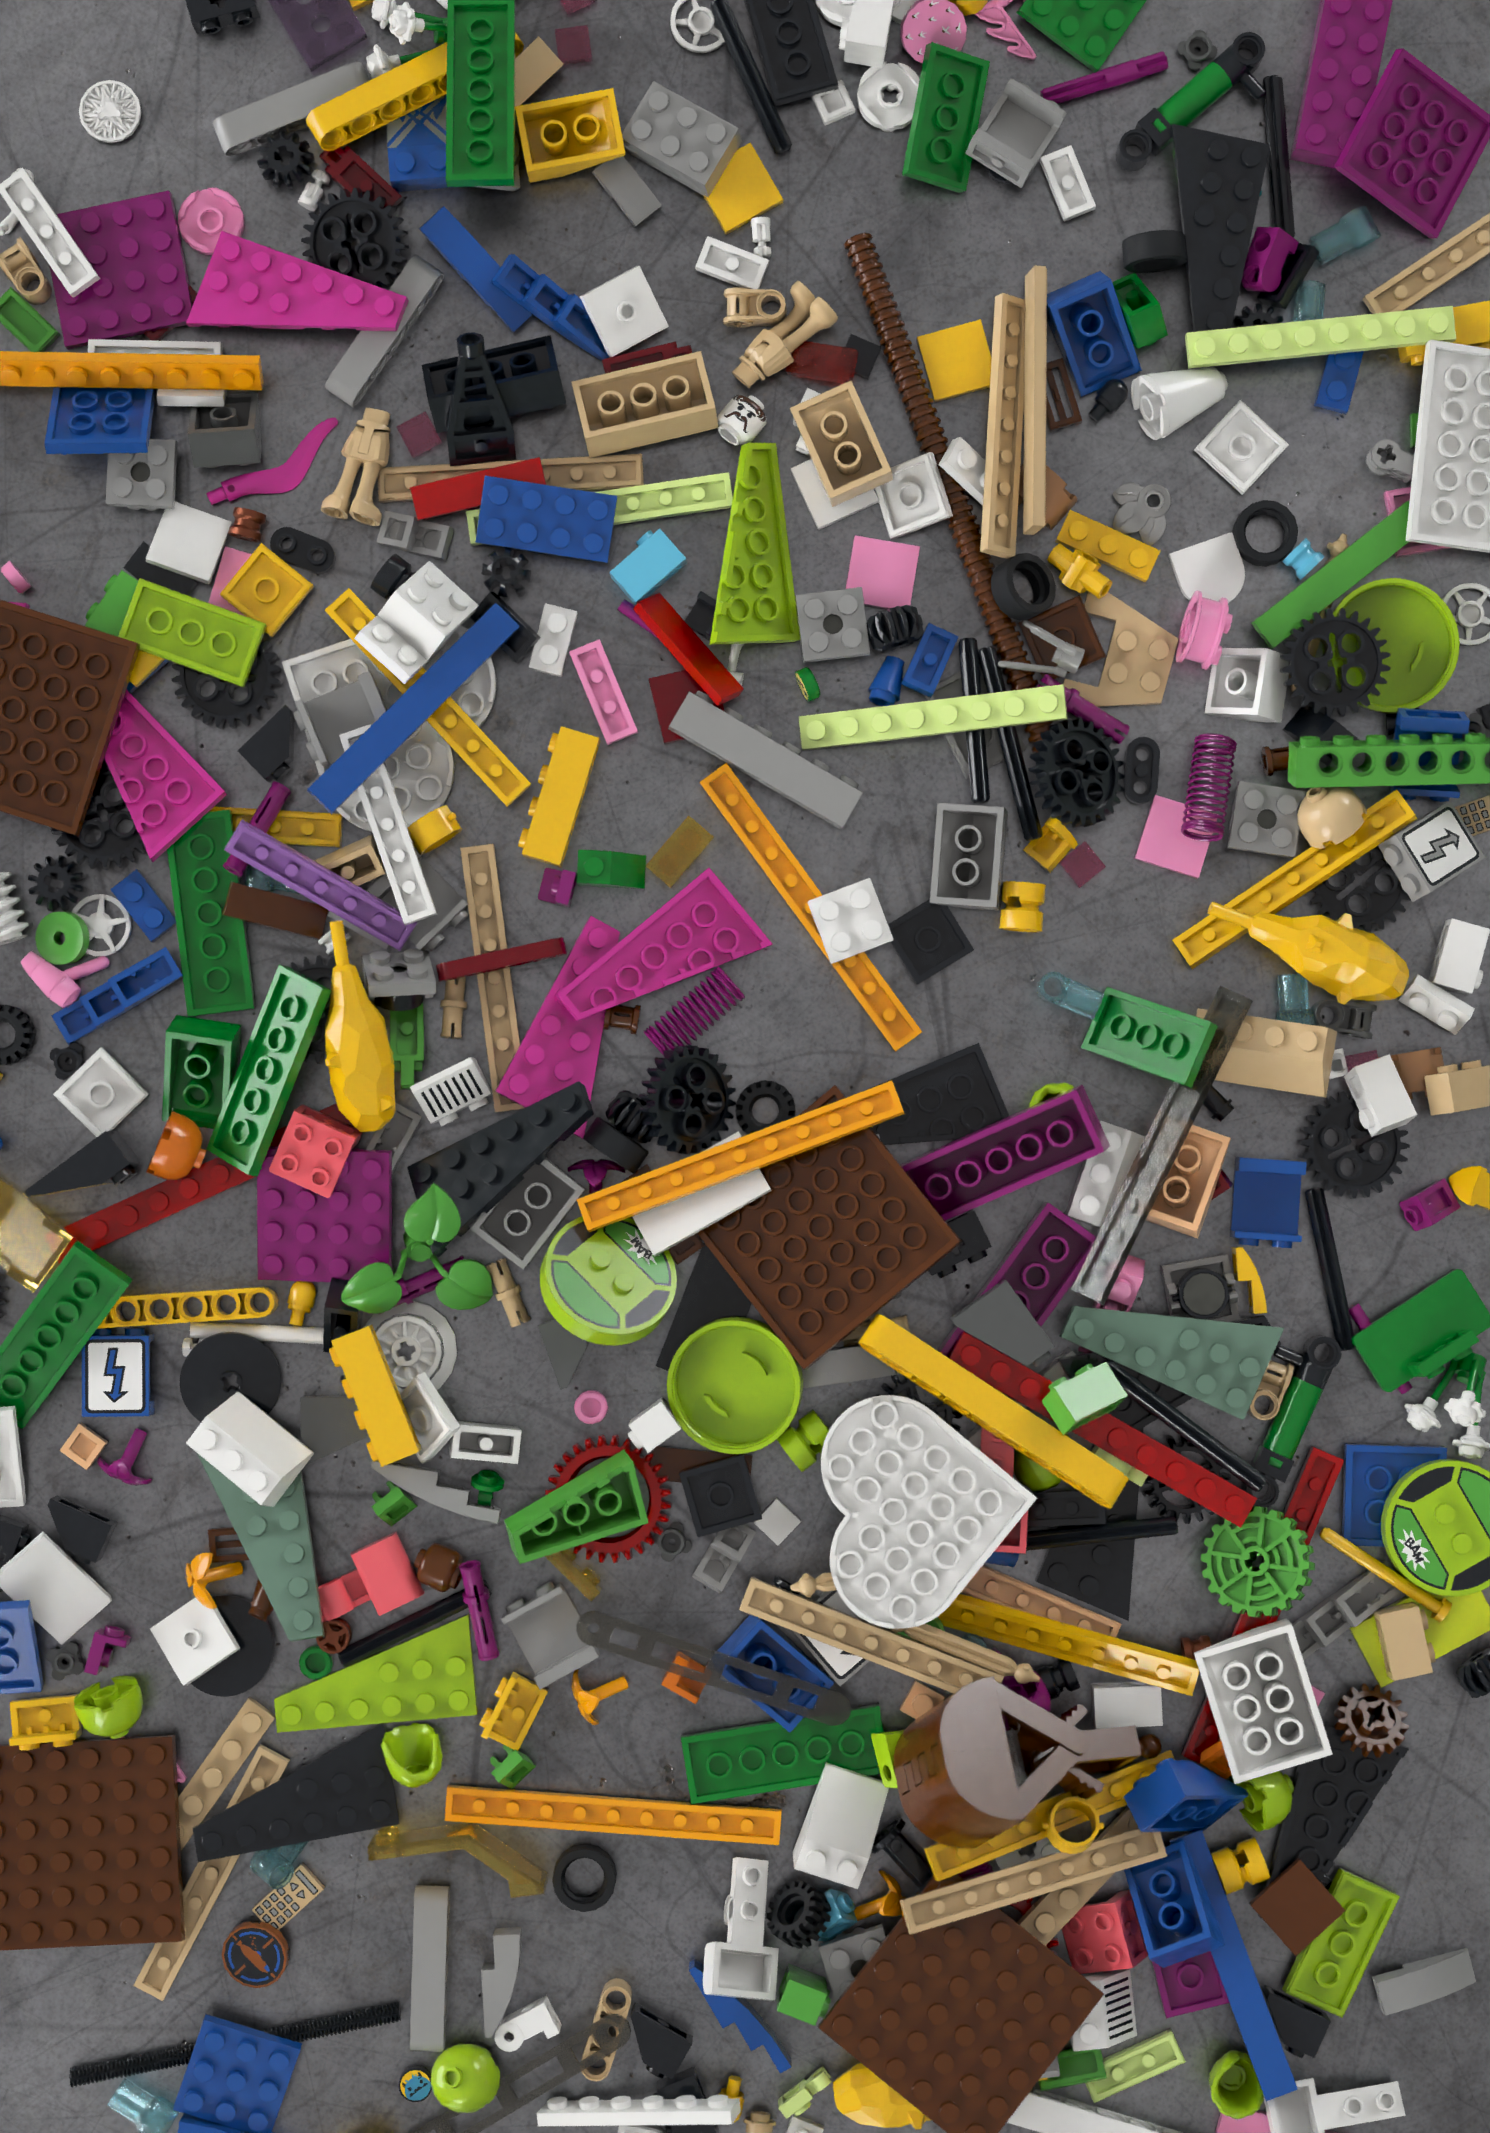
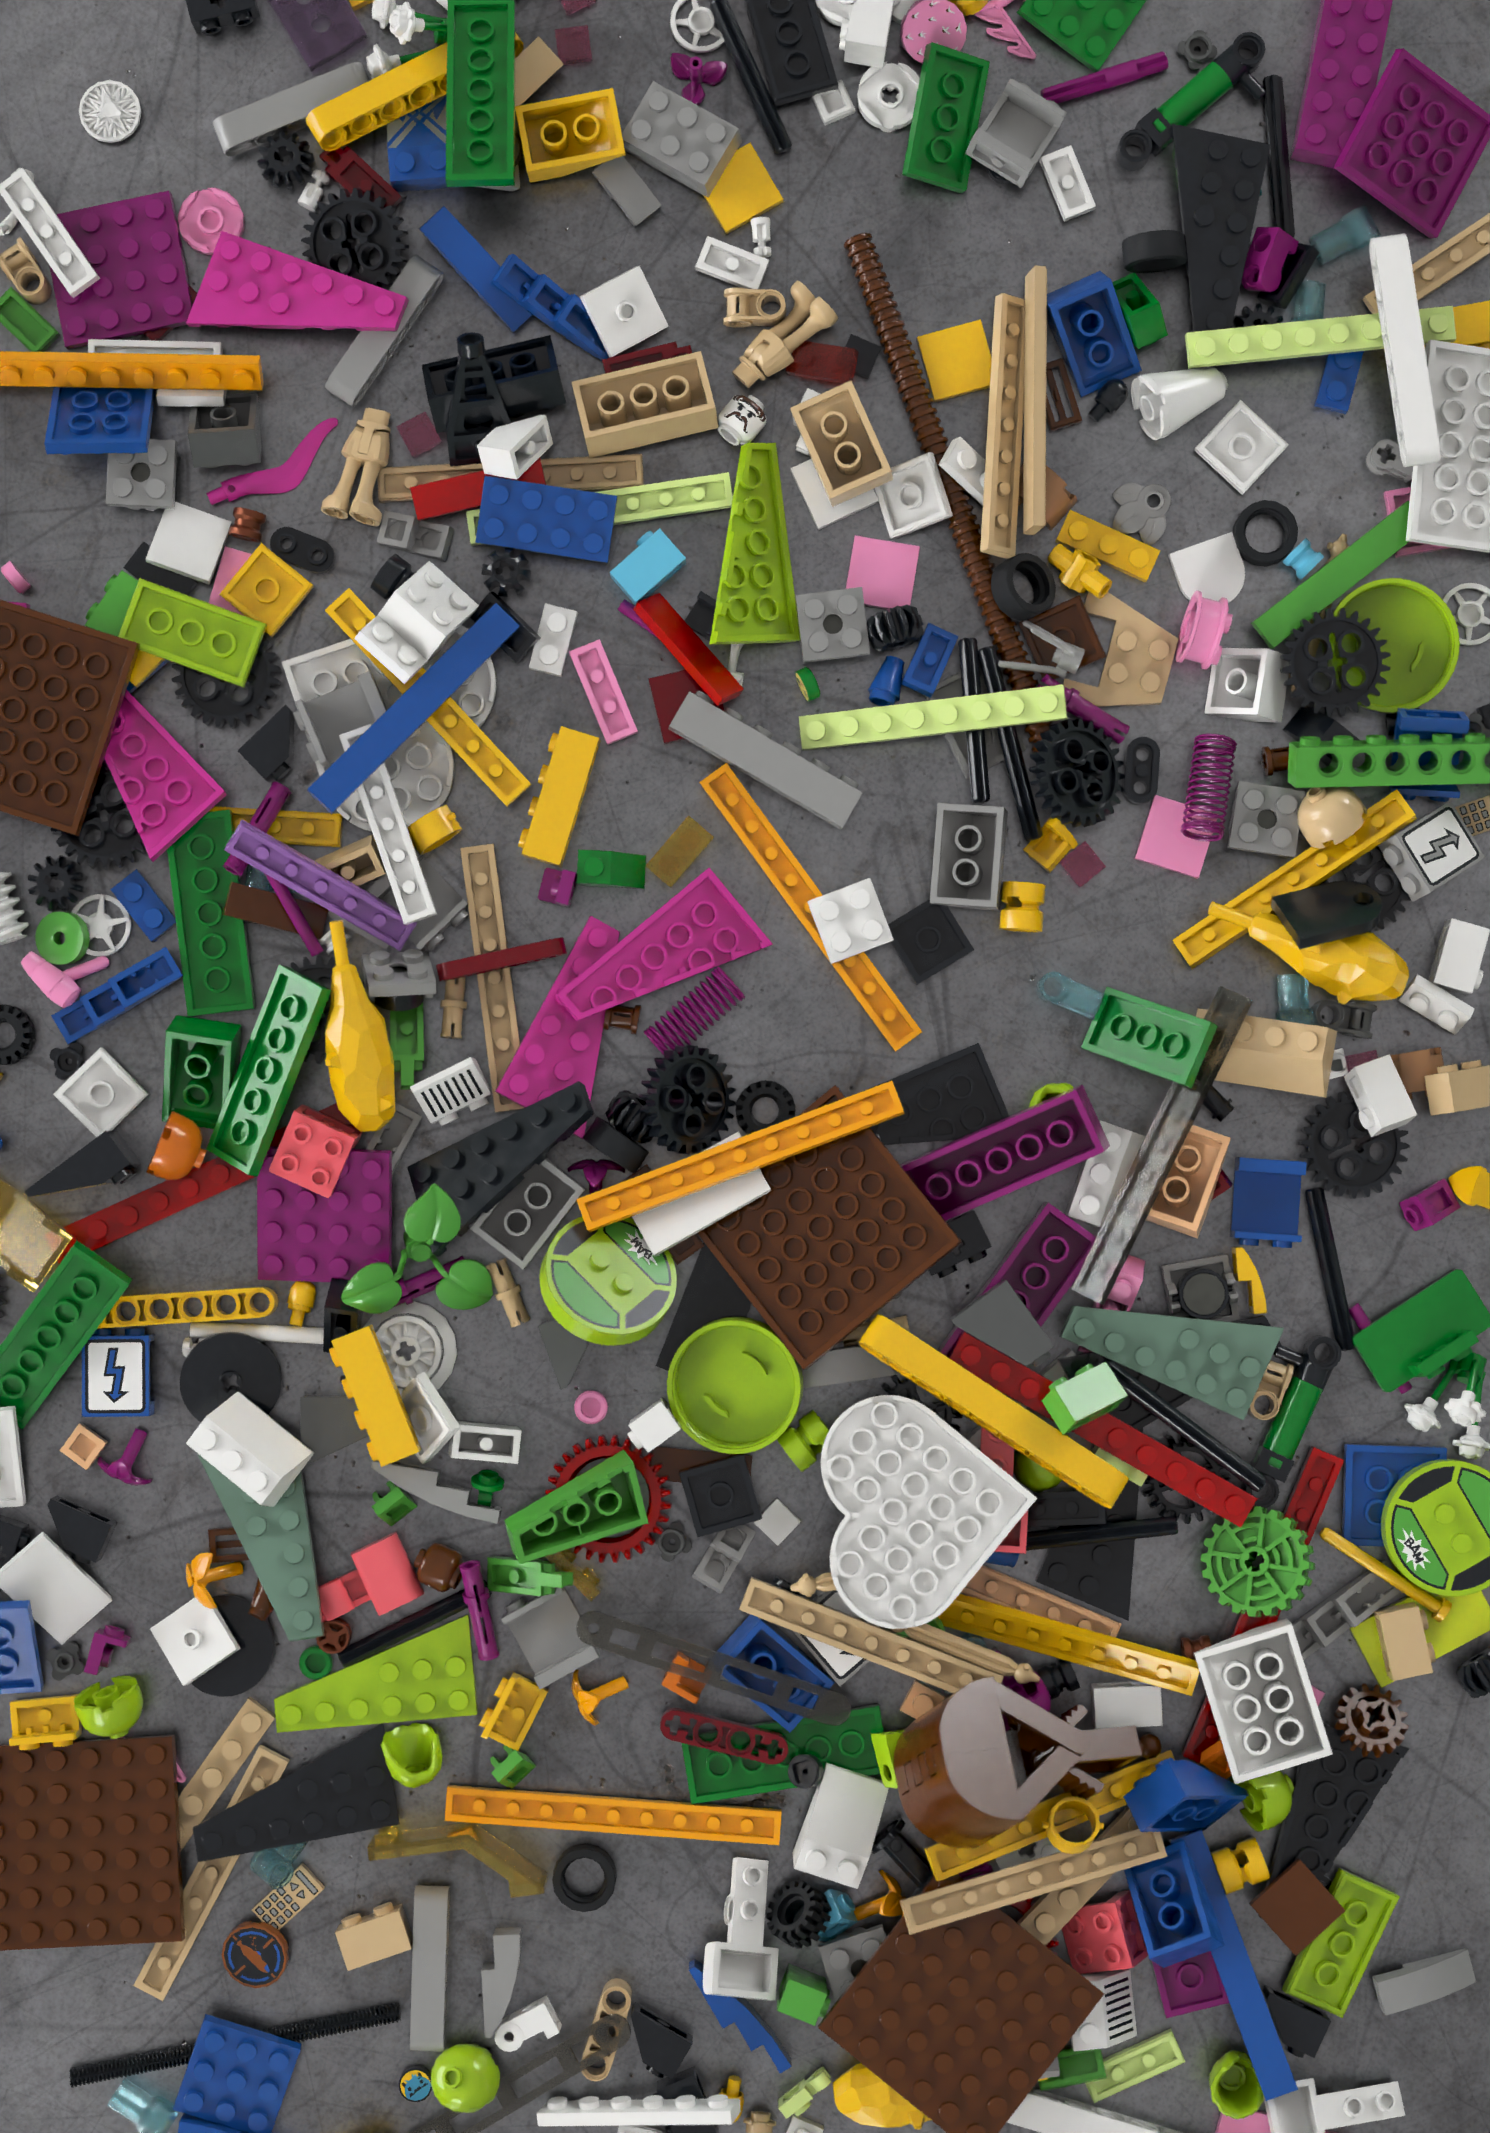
none -> magenta bar [264,873,324,957]
none -> tan brick [335,1902,413,1971]
none -> white slope [477,415,553,480]
none -> bright green hinge [487,1556,573,1596]
none -> dark red beam [660,1708,788,1765]
none -> magenta plant [670,53,728,105]
none -> black tile [788,1754,823,1789]
none -> black tile [1271,880,1382,949]
none -> white beam [1369,233,1440,467]

